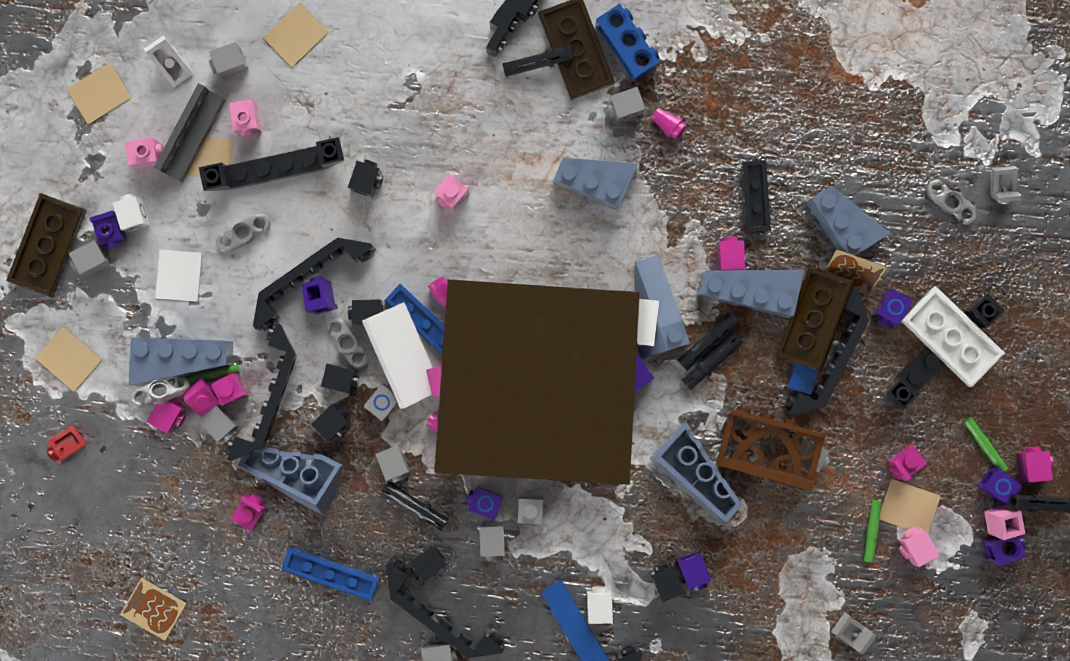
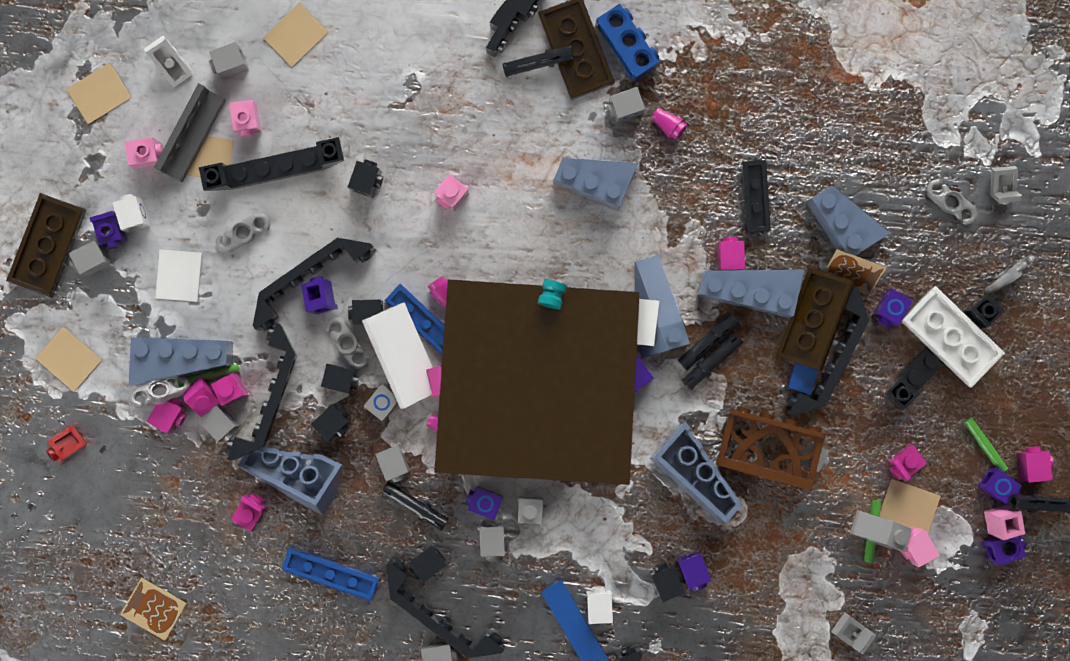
none -> teal wheel [538,279,567,310]
none -> light grey slope [850,510,912,552]
none -> light grey piece [985,256,1035,294]

